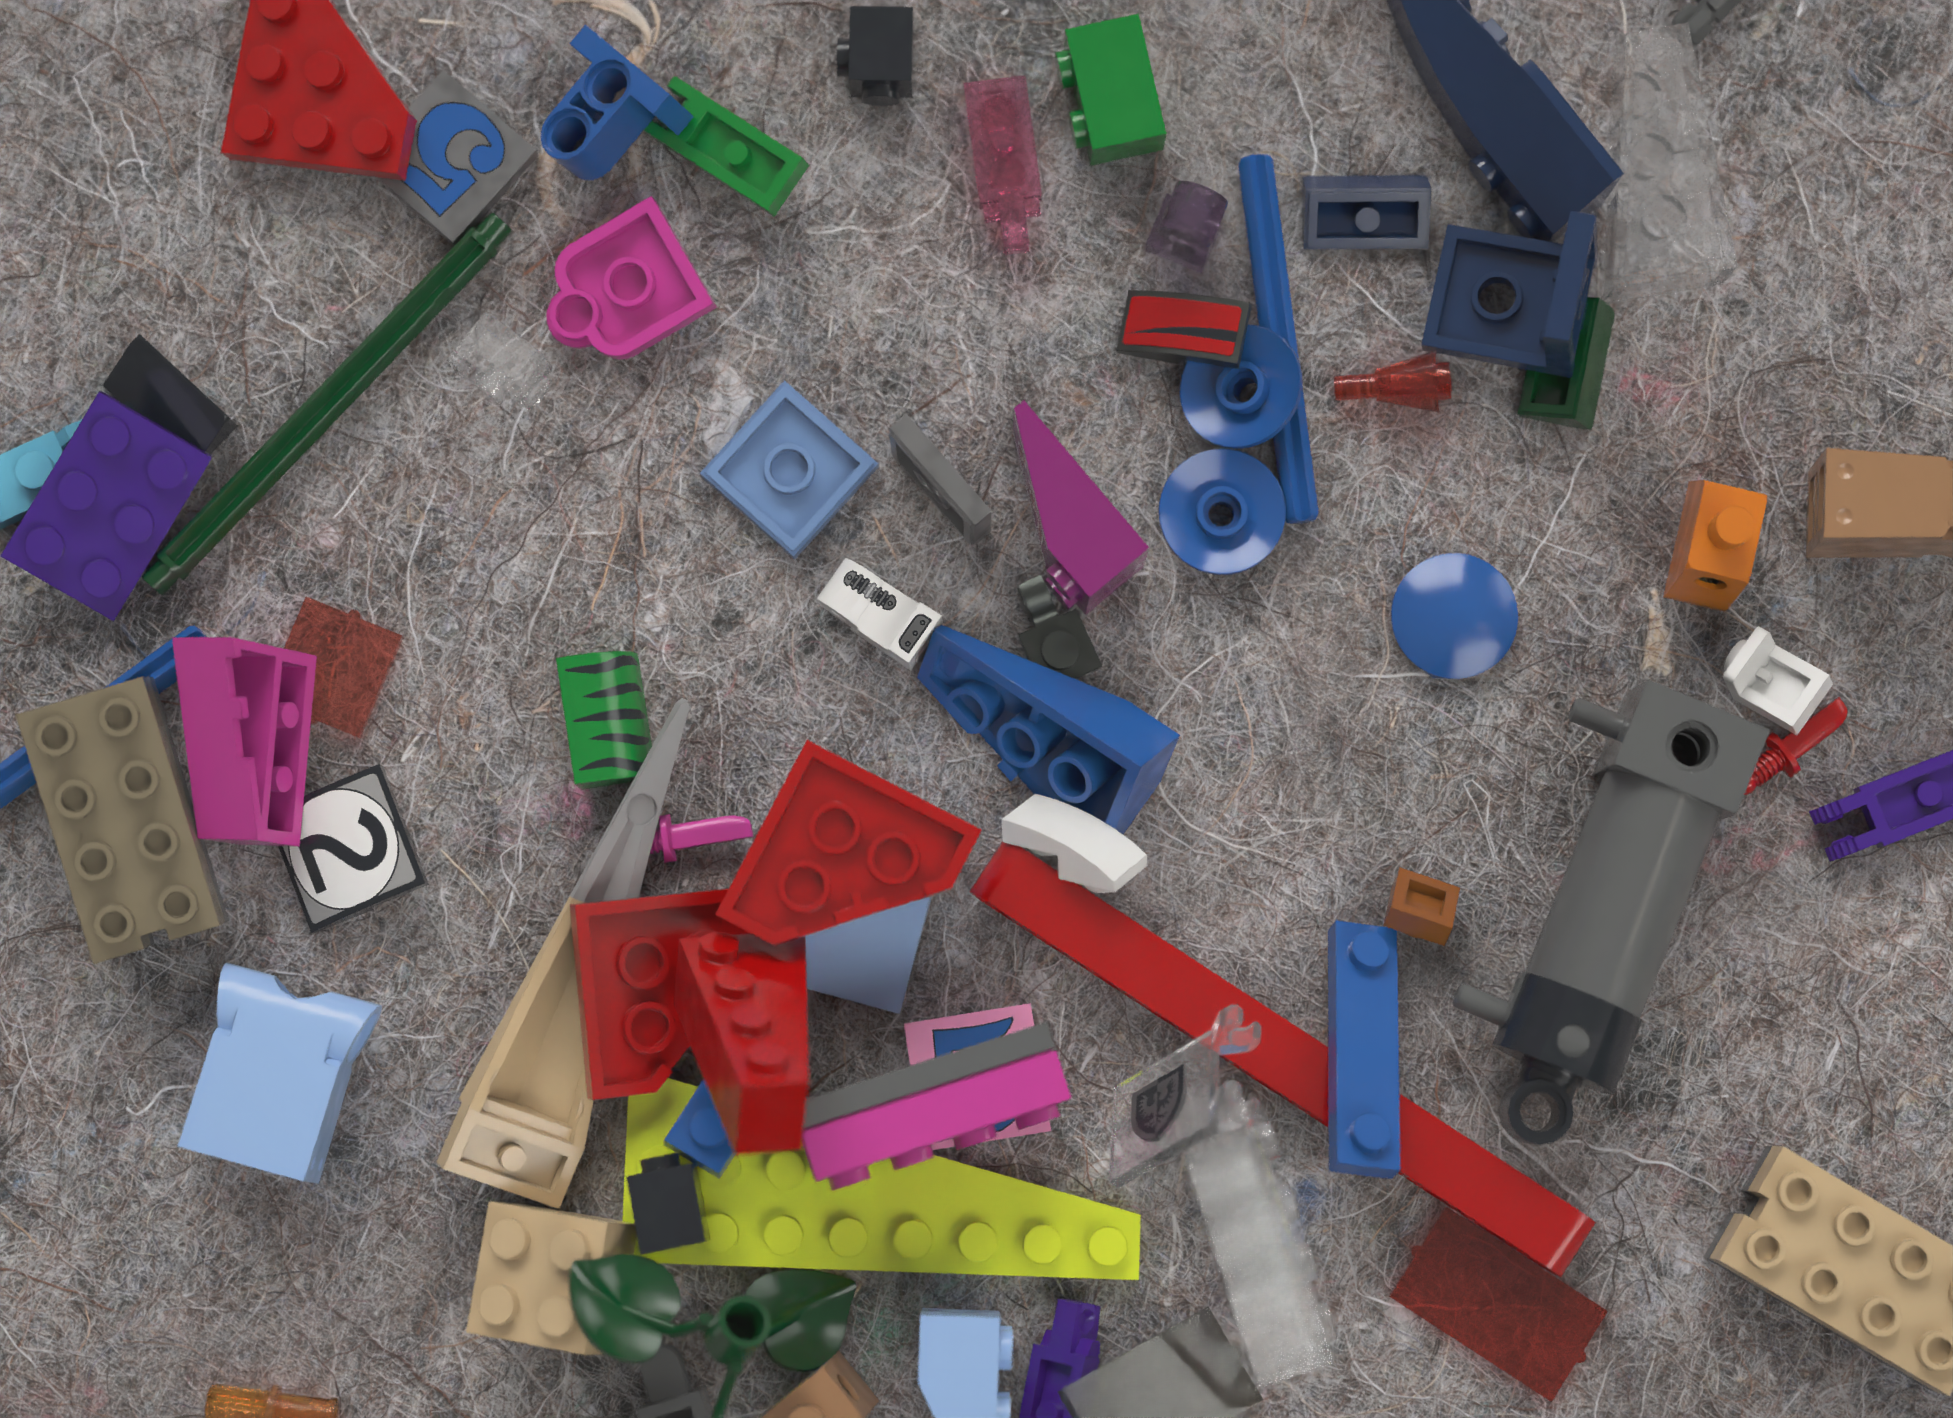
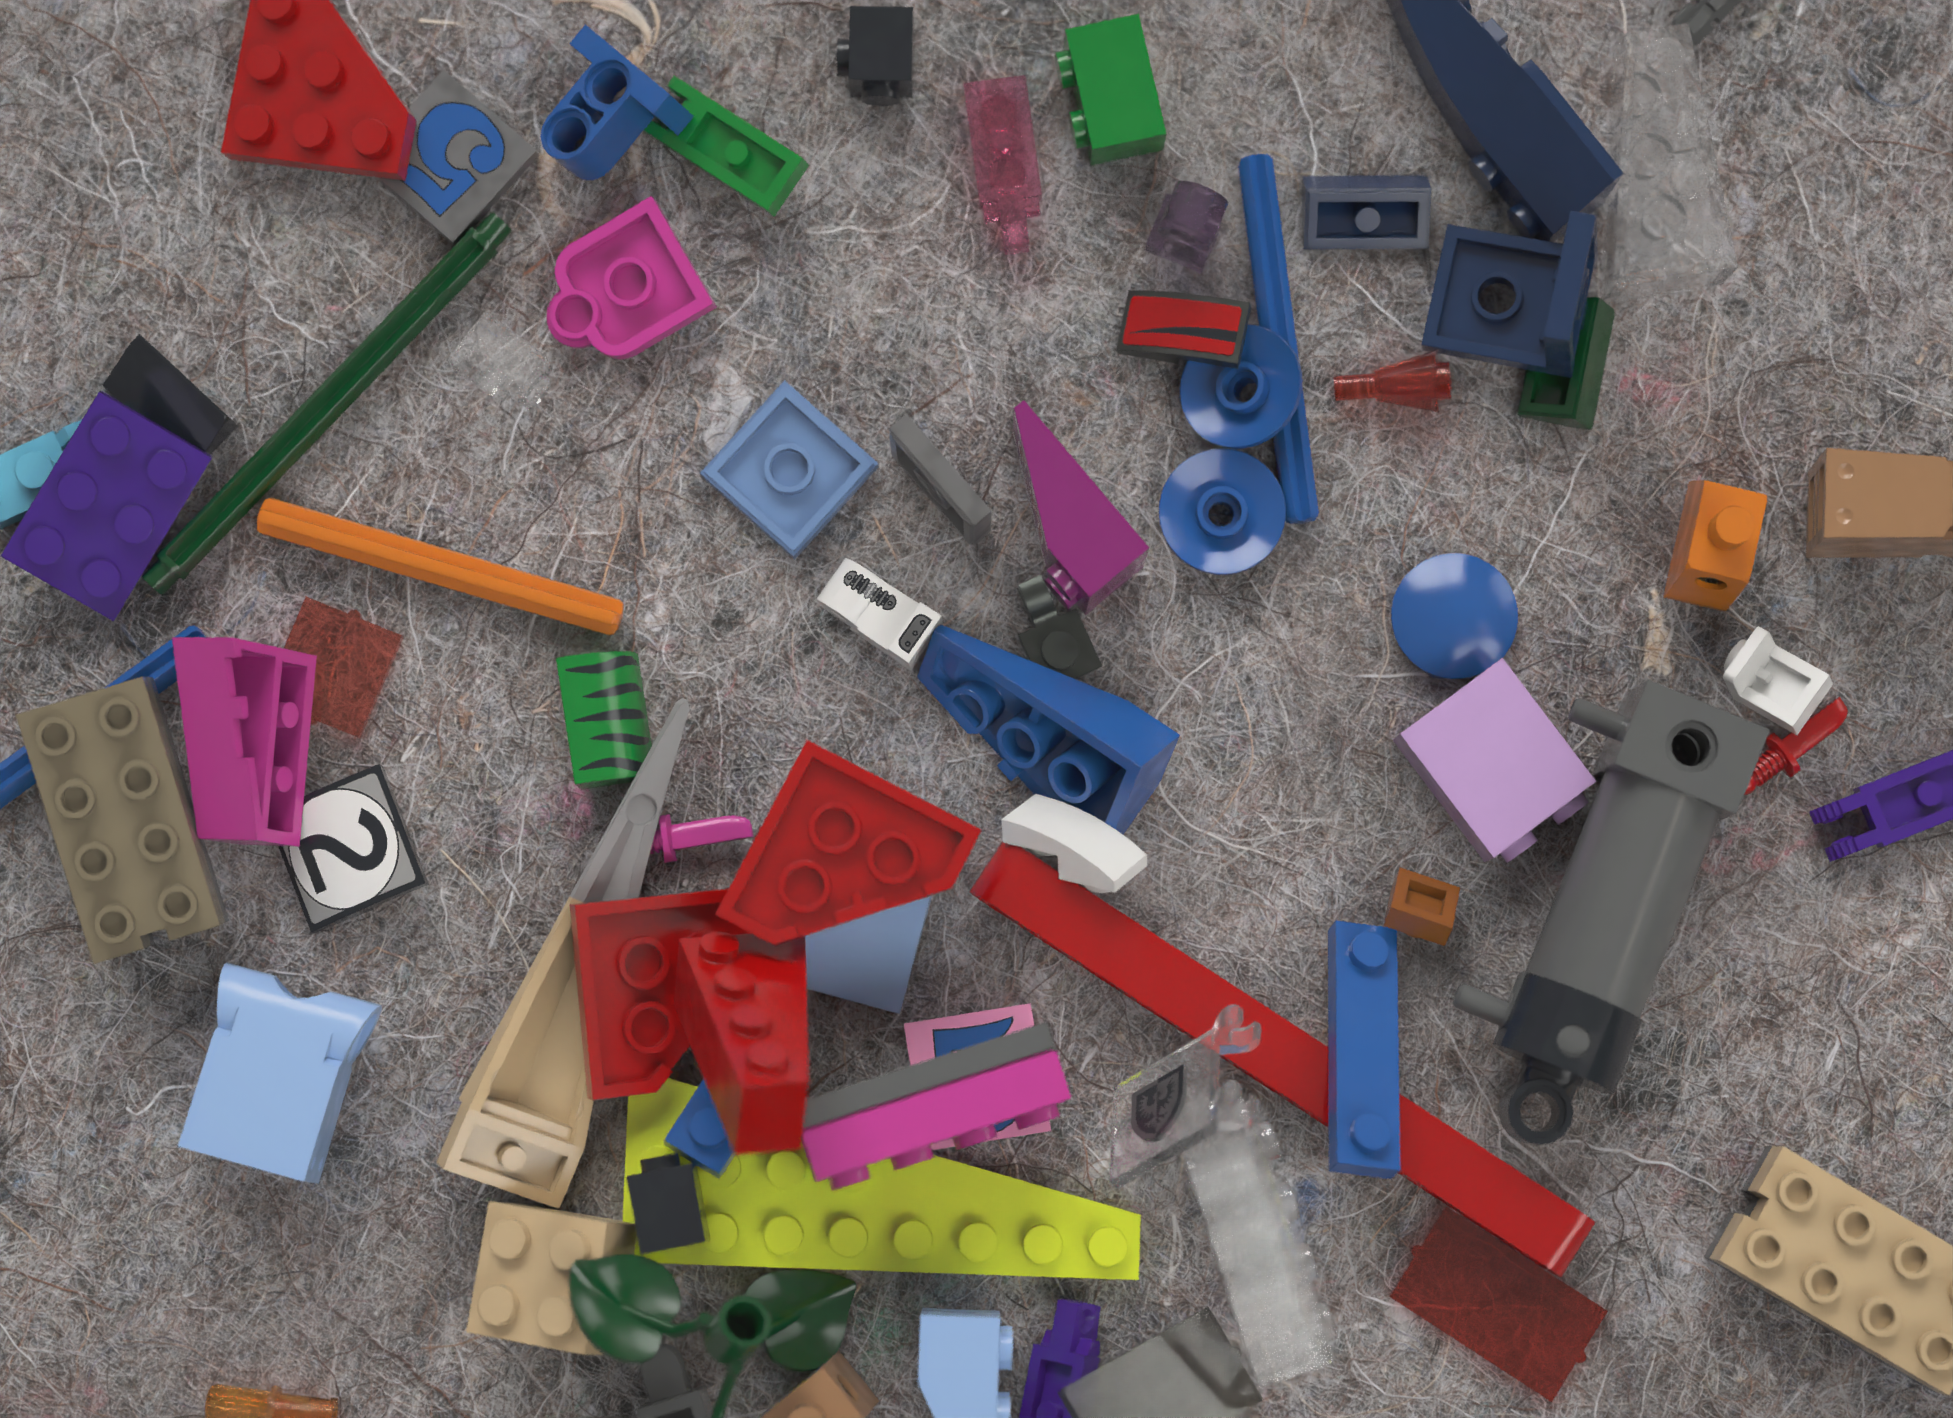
none -> orange axle [257,498,624,636]
none -> lavender brick [1393,658,1596,863]

